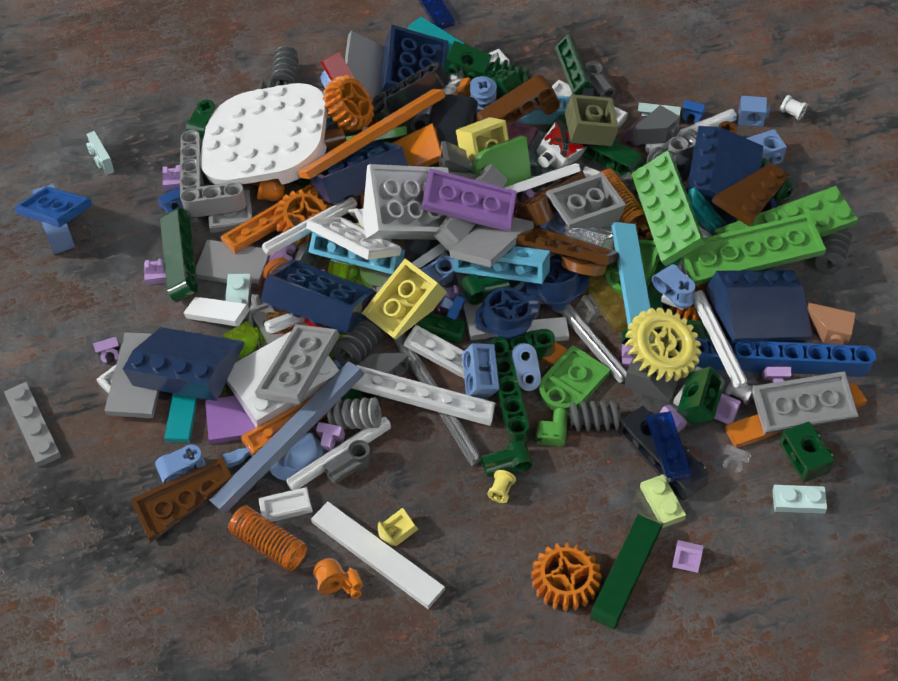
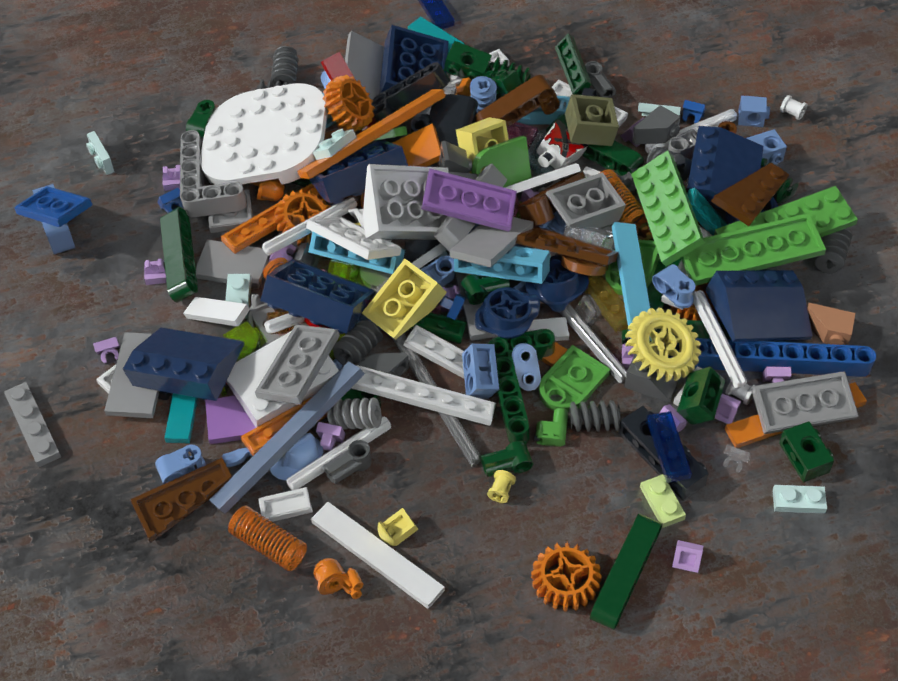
none -> light aqua plate [313,129,356,160]

